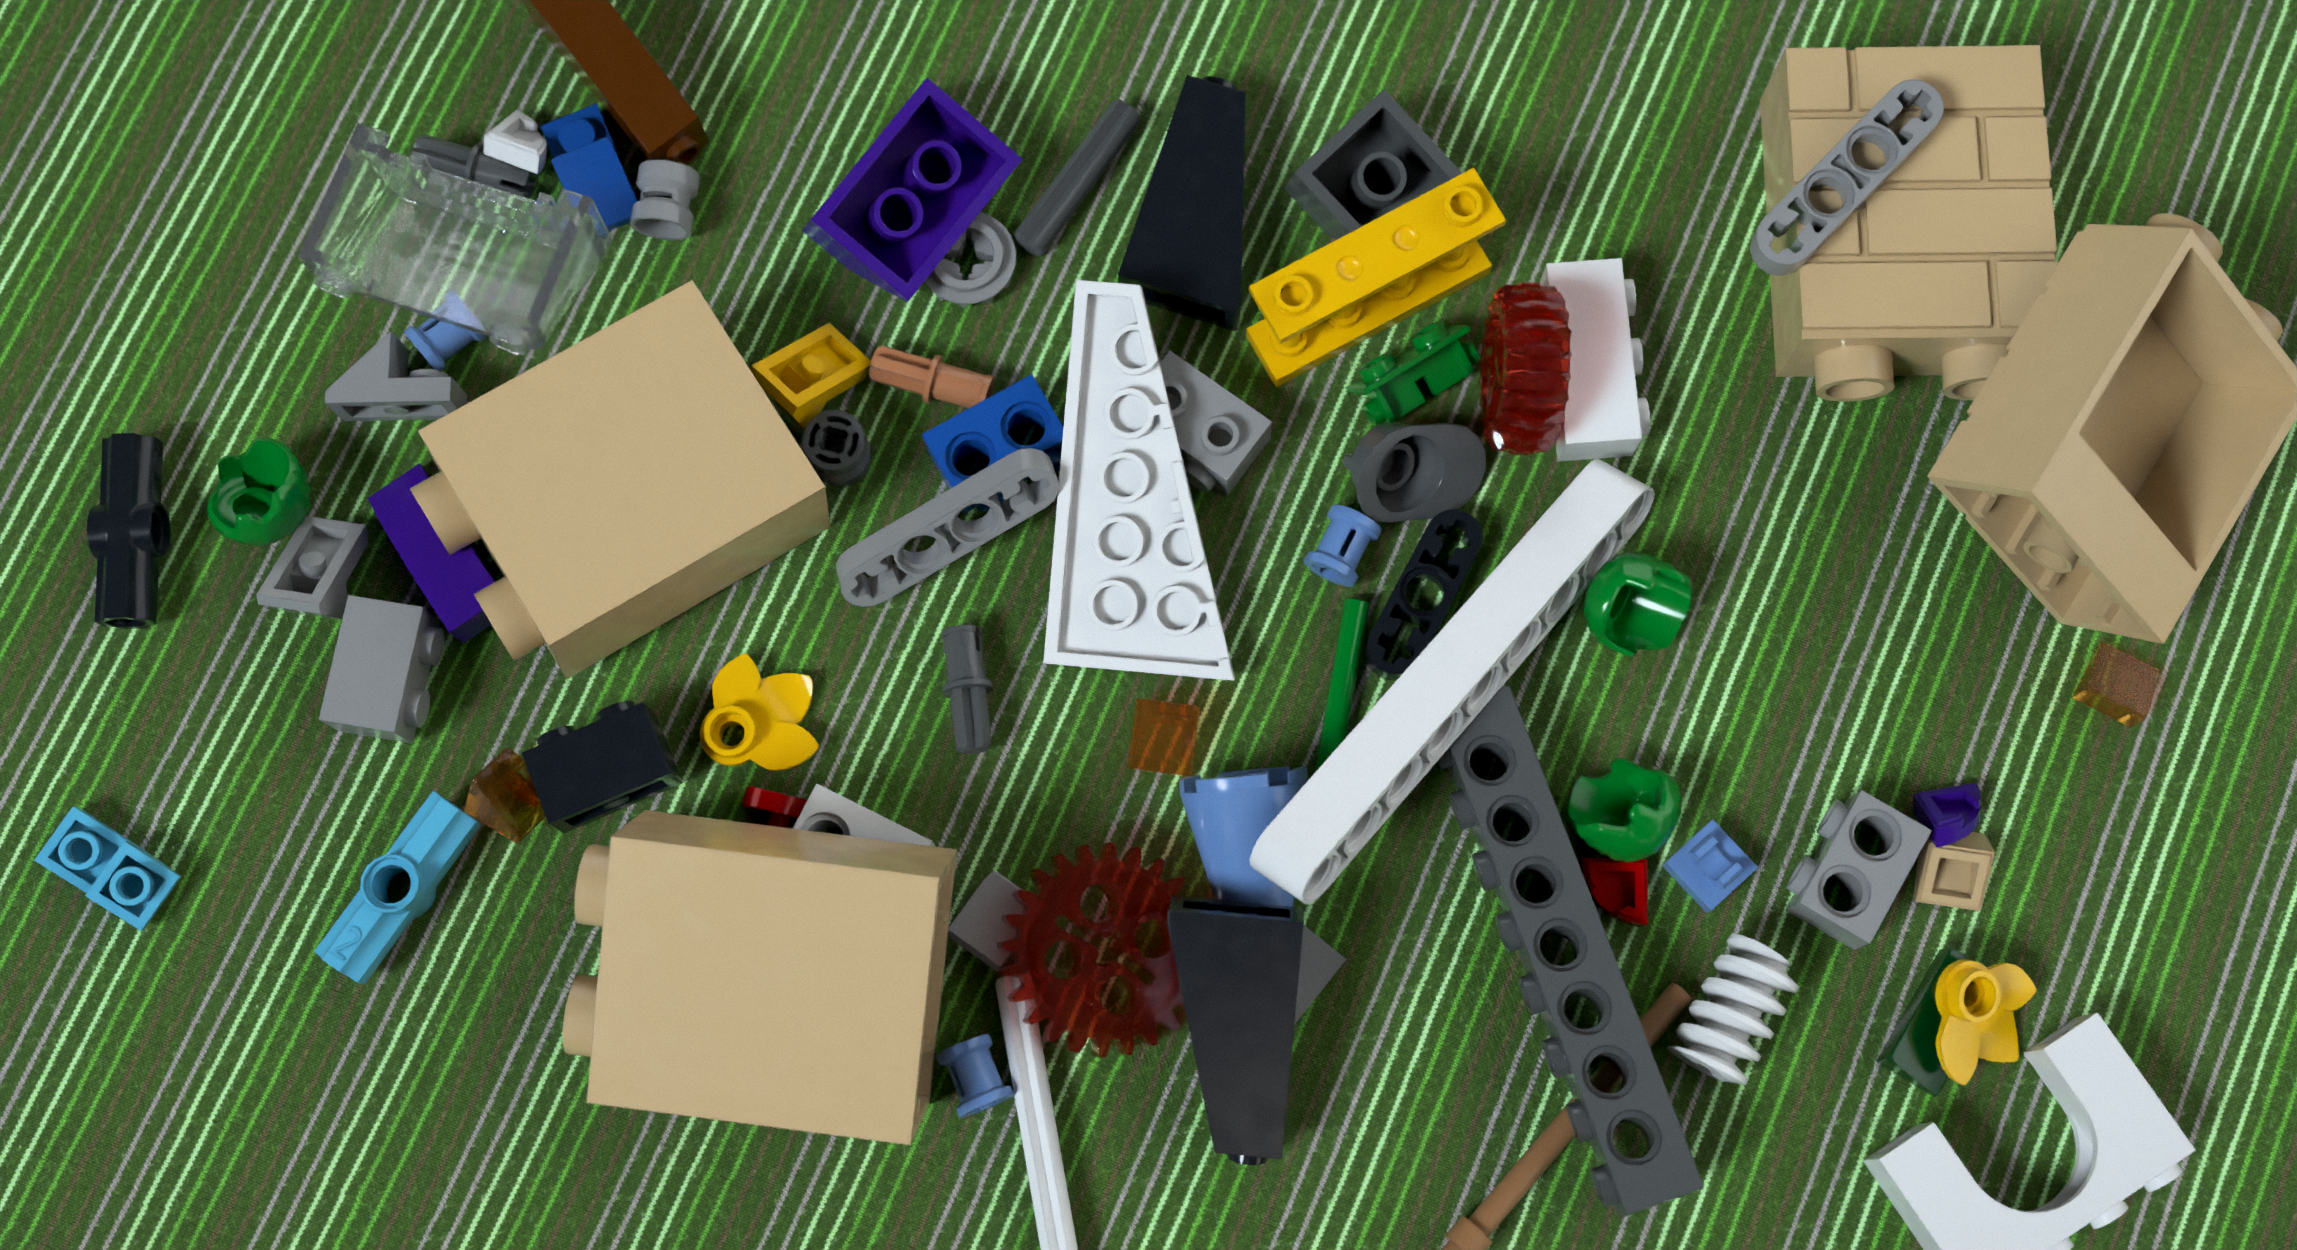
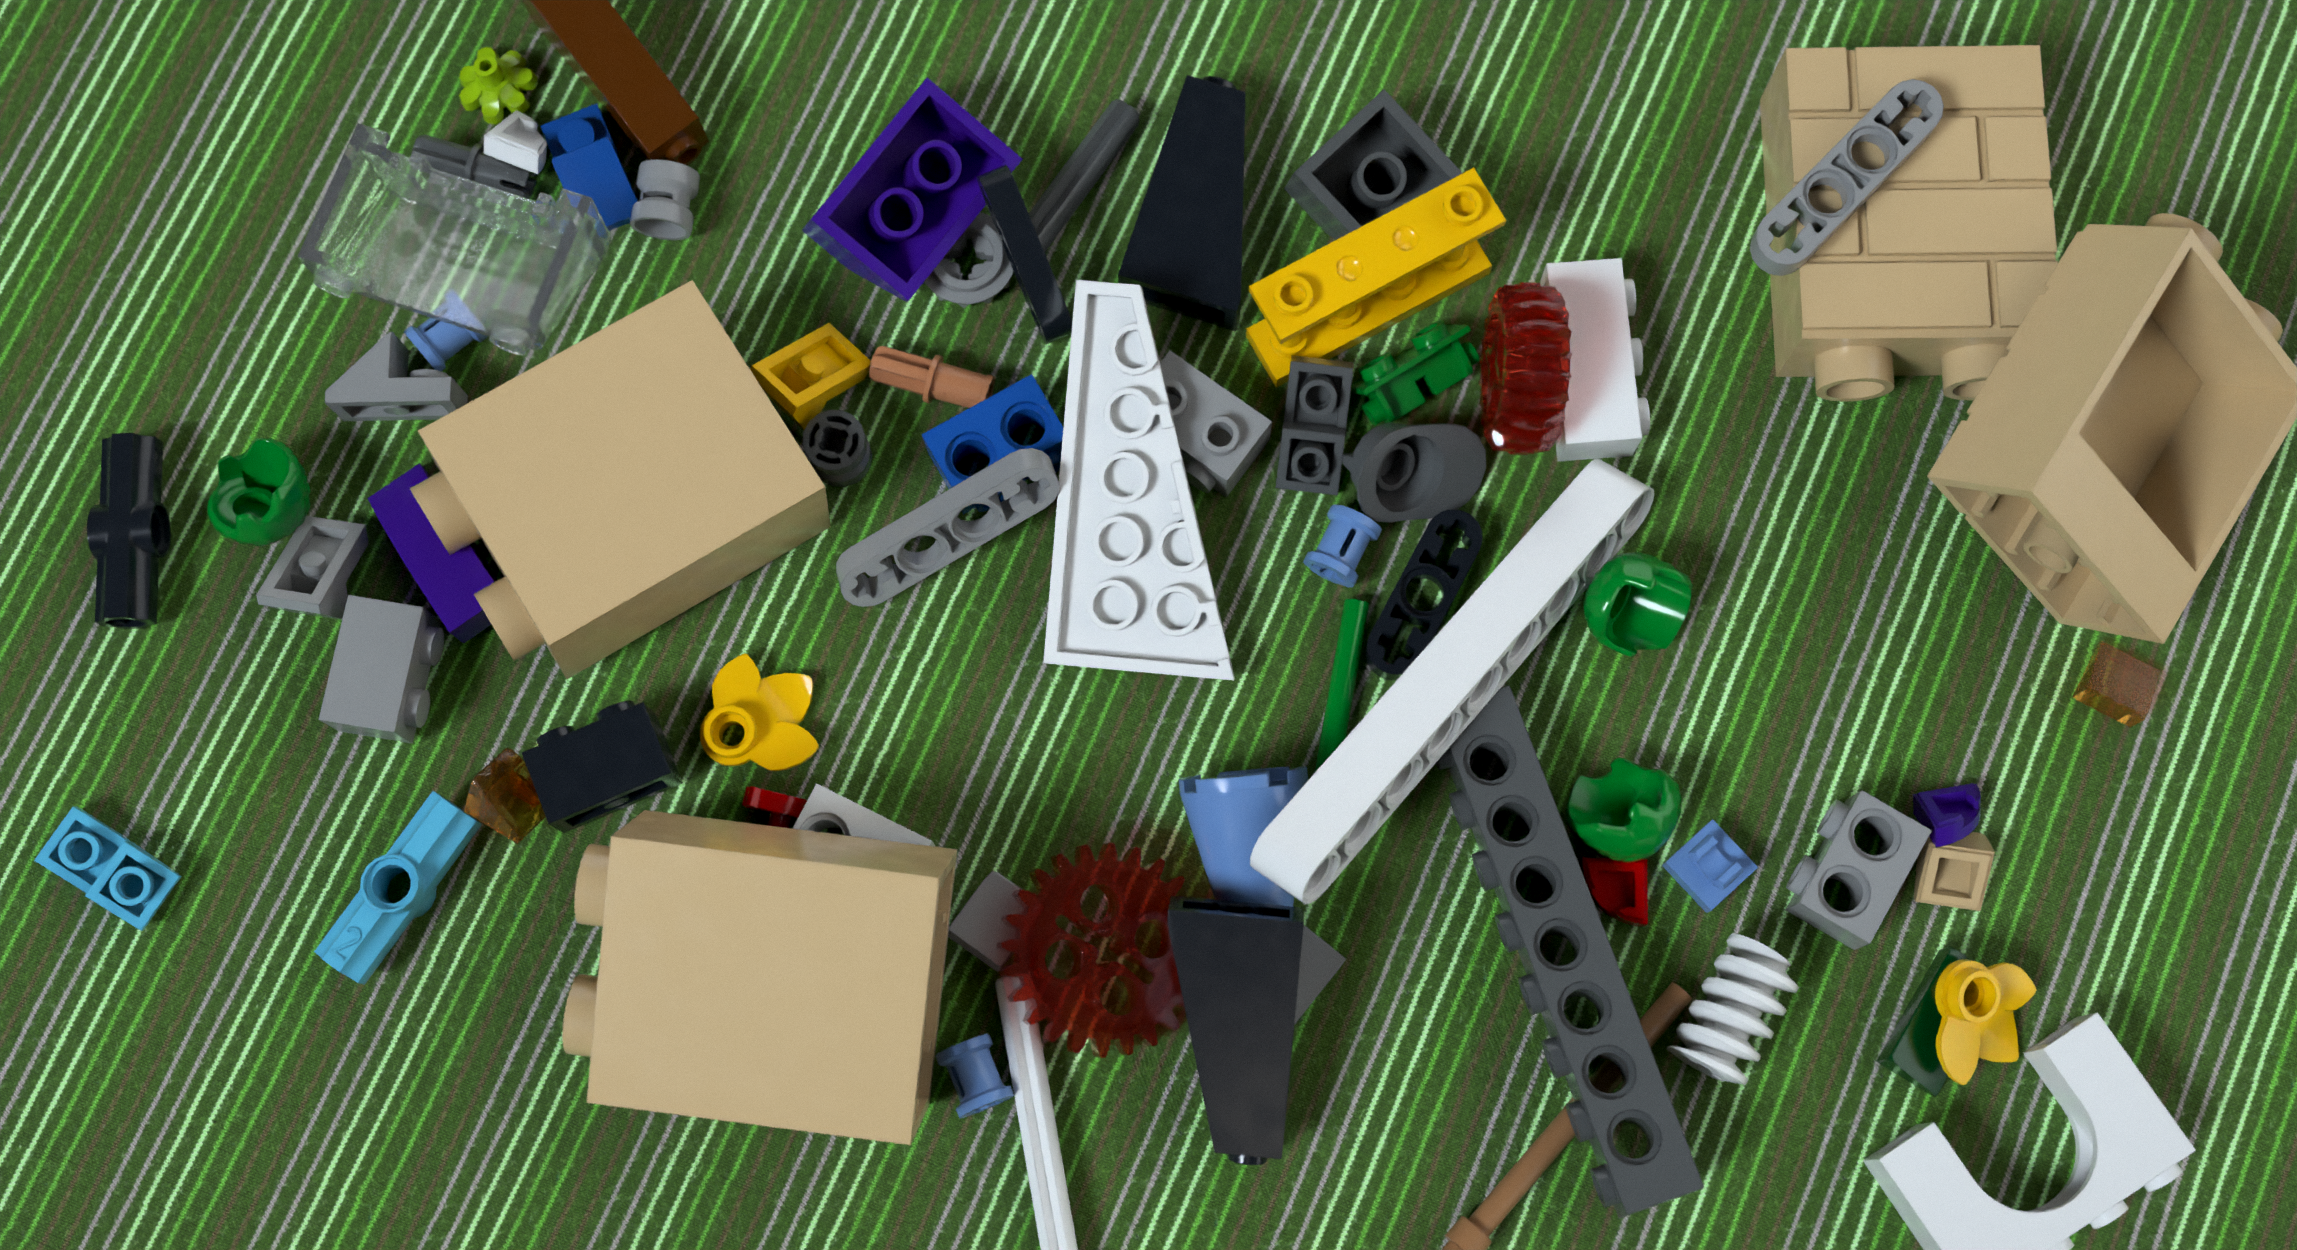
dark grey axle [941,624,993,754] -> none
clear orange slope [1128,698,1200,777] -> none
none -> lime plant [459,47,538,124]
none -> black beam [976,164,1072,344]
none -> dark grey slope [1276,355,1354,495]

